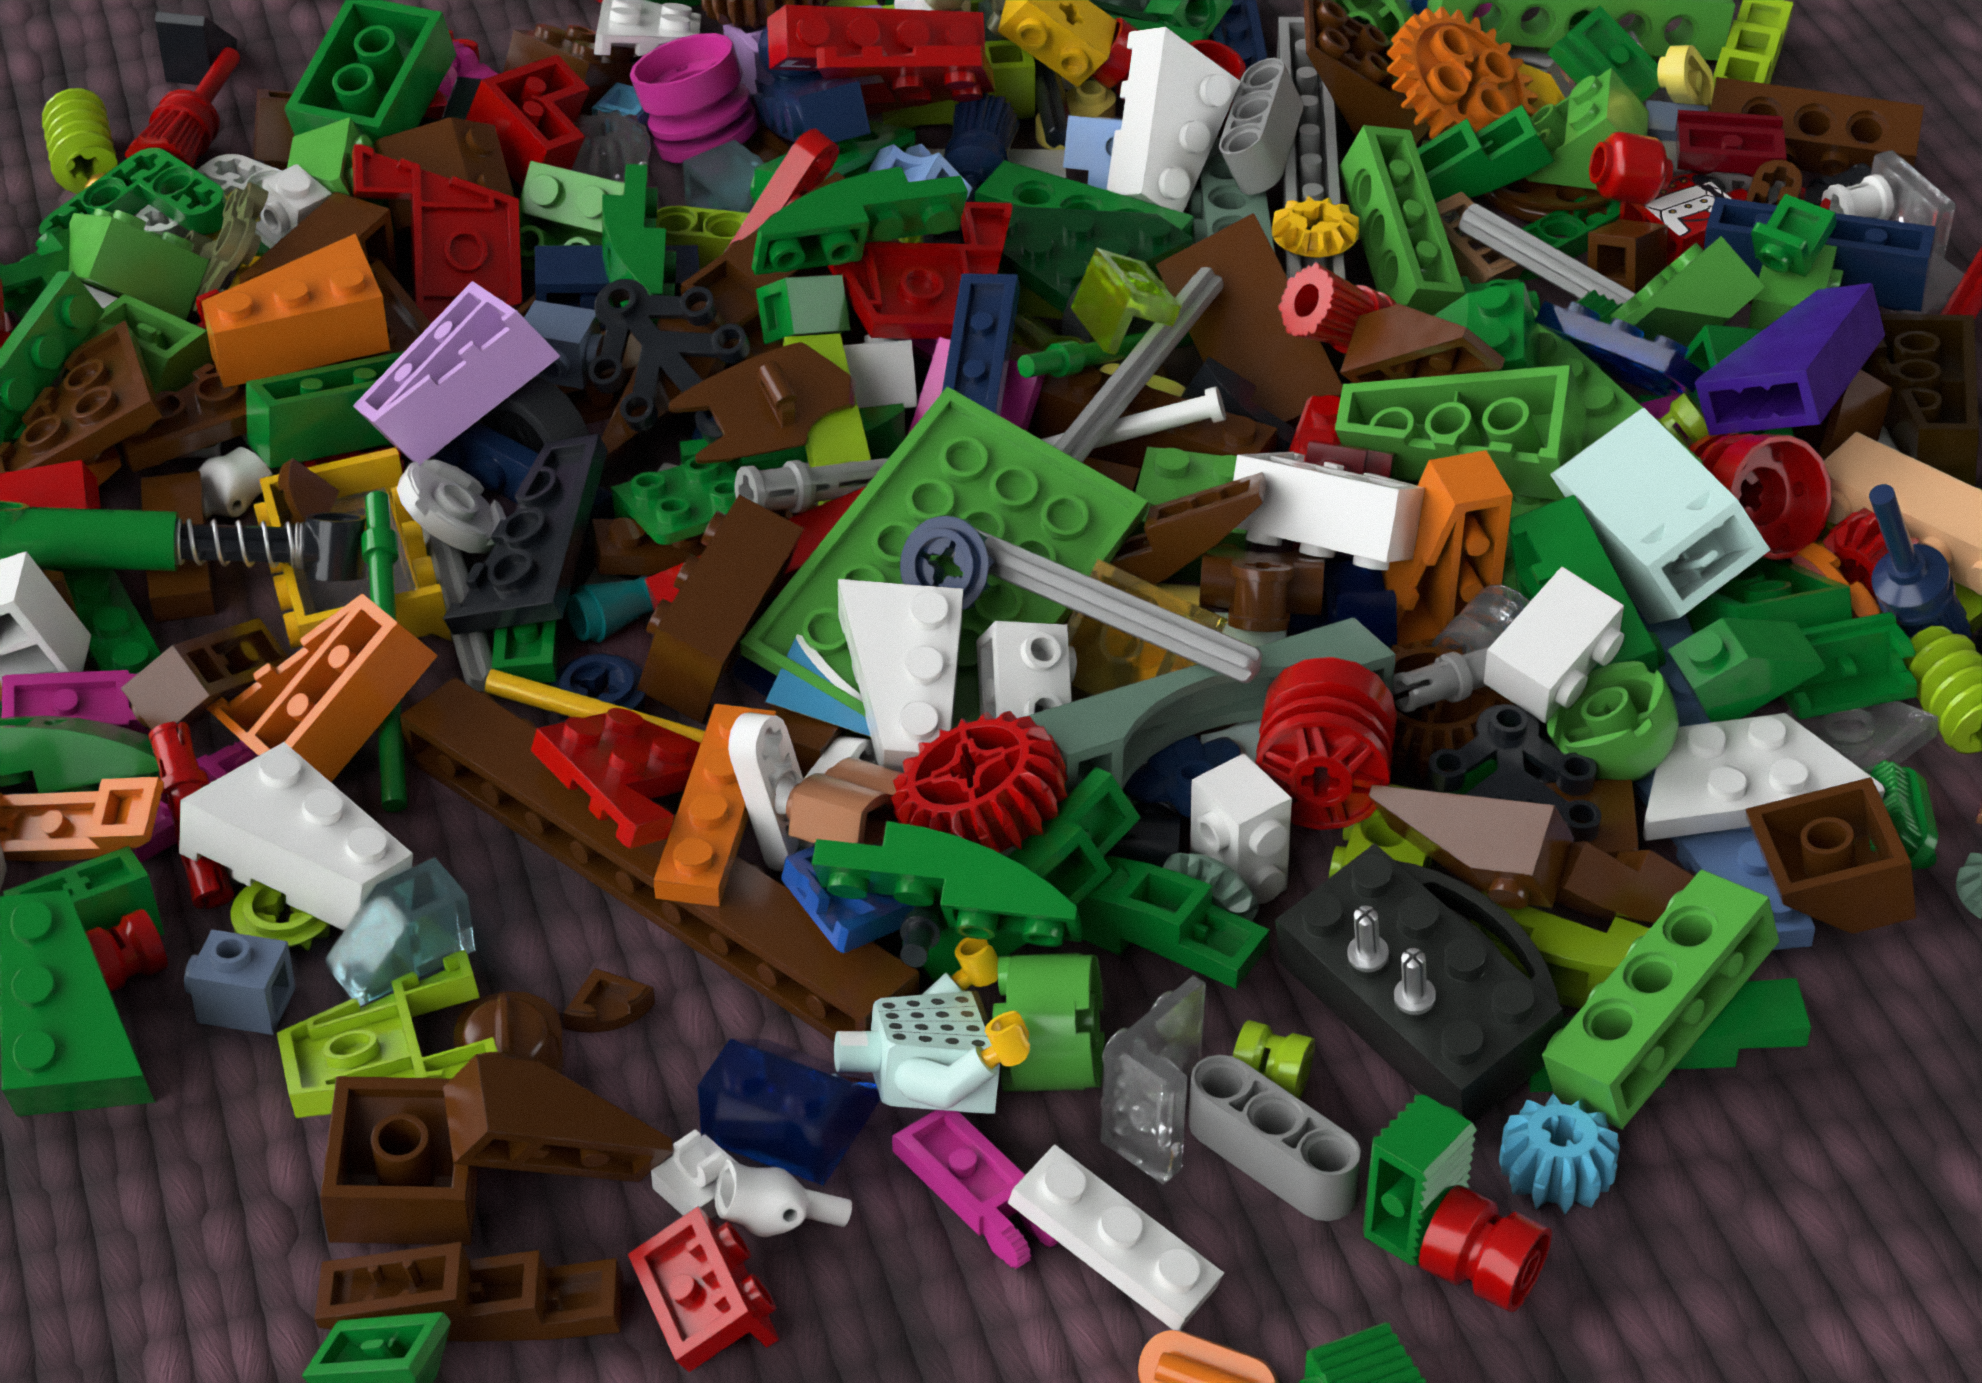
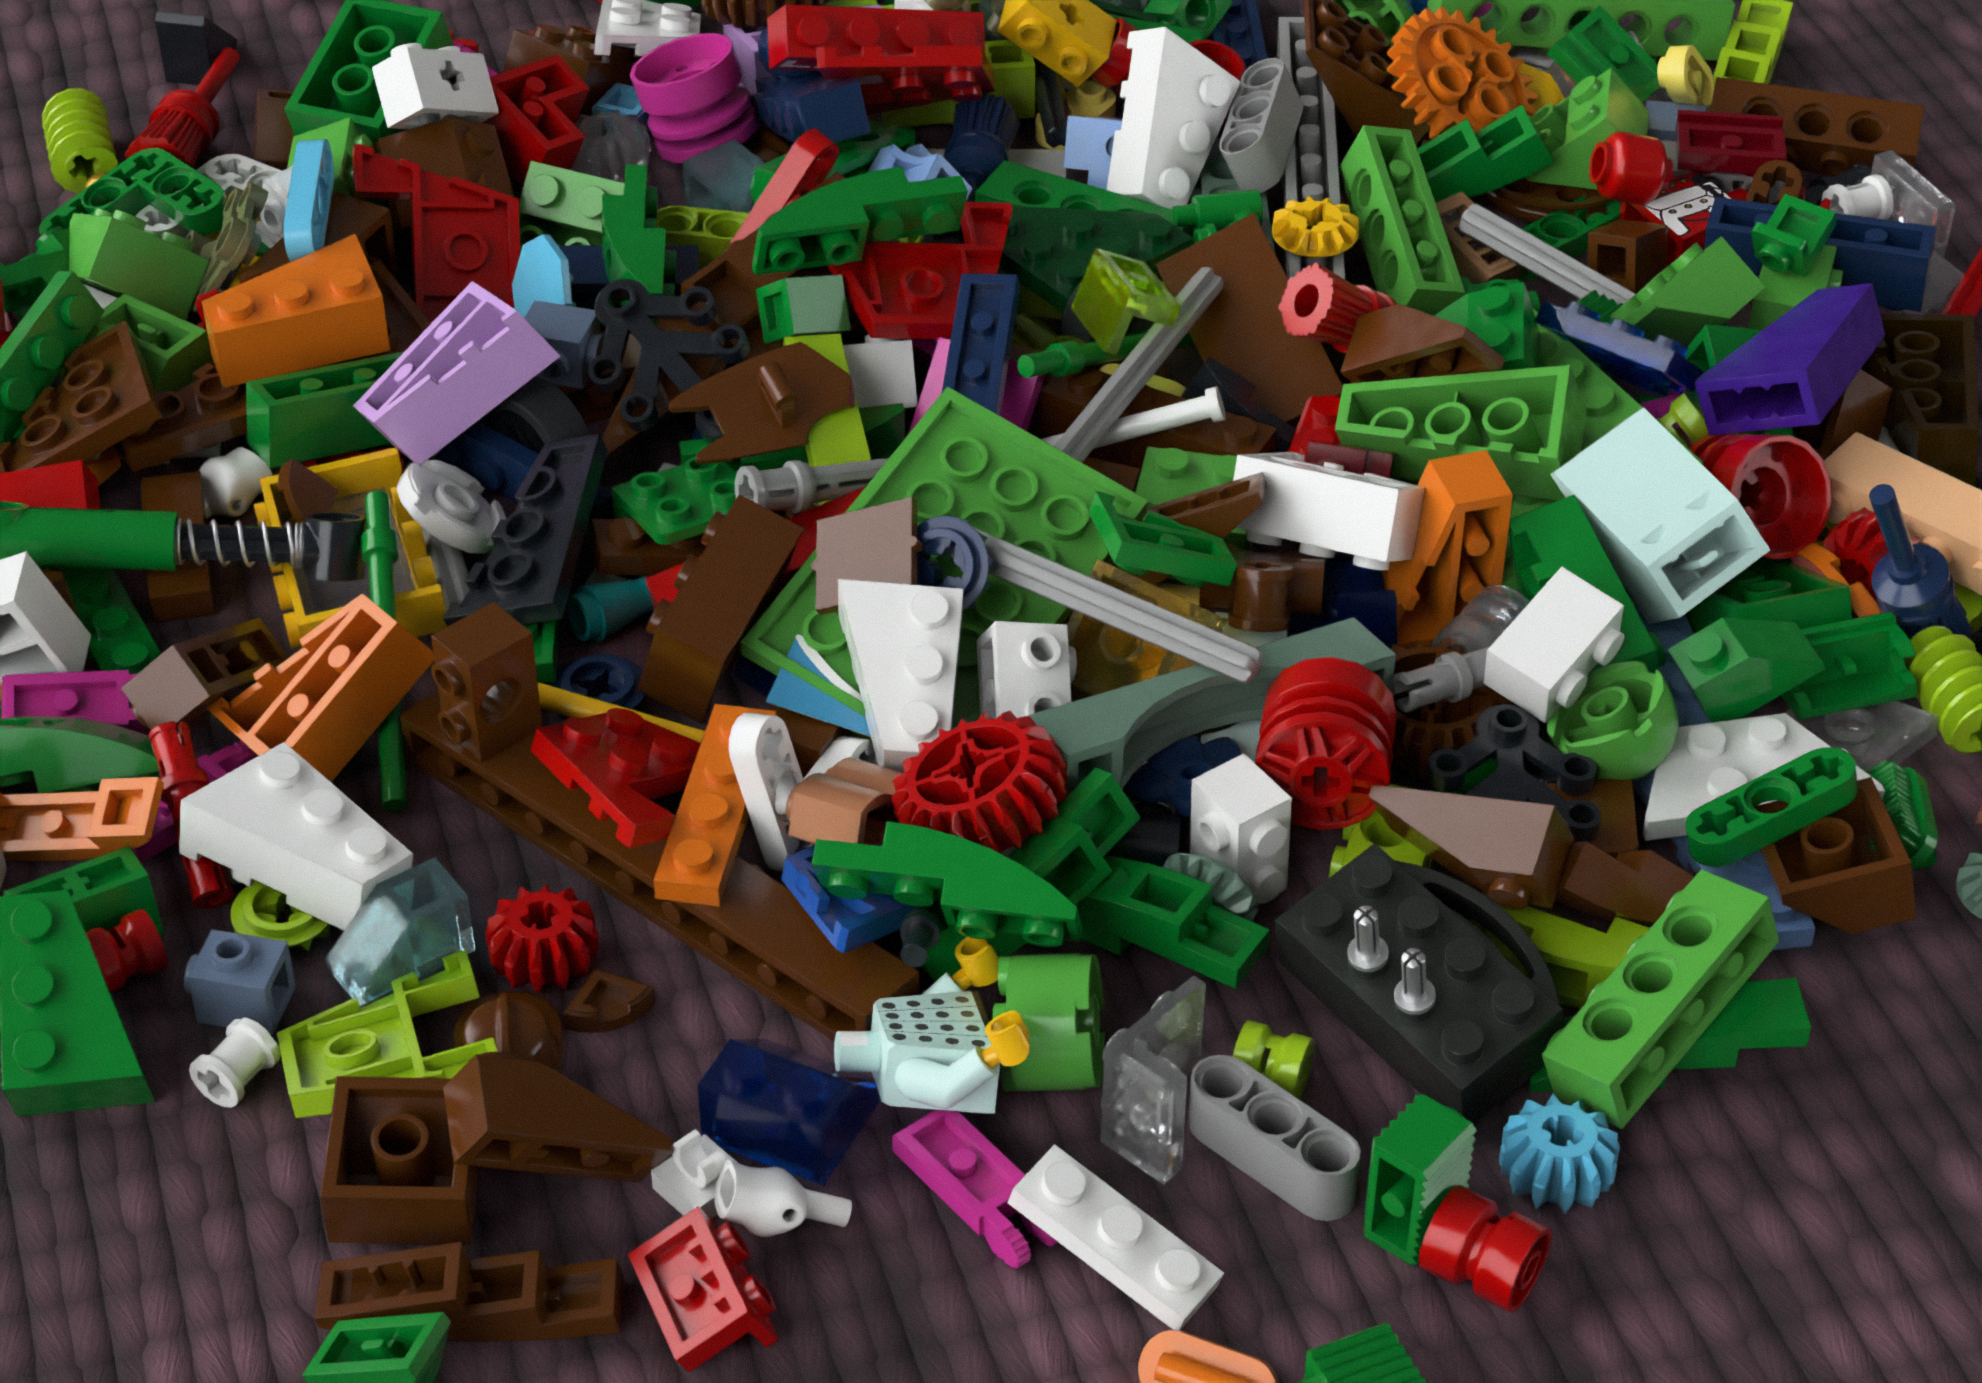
none -> white bush [189,1017,281,1108]
none -> medium azure beam [283,139,334,262]
none -> white brick [372,43,499,129]
none -> reddish brown brick [431,602,542,762]
none -> red gear [485,883,599,994]
none -> medium azure piece [512,234,576,317]
none -> piece [811,497,923,615]
none -> green wing [1089,491,1237,587]
none -> green plant [1172,189,1263,244]
none -> green beam [1685,747,1858,867]

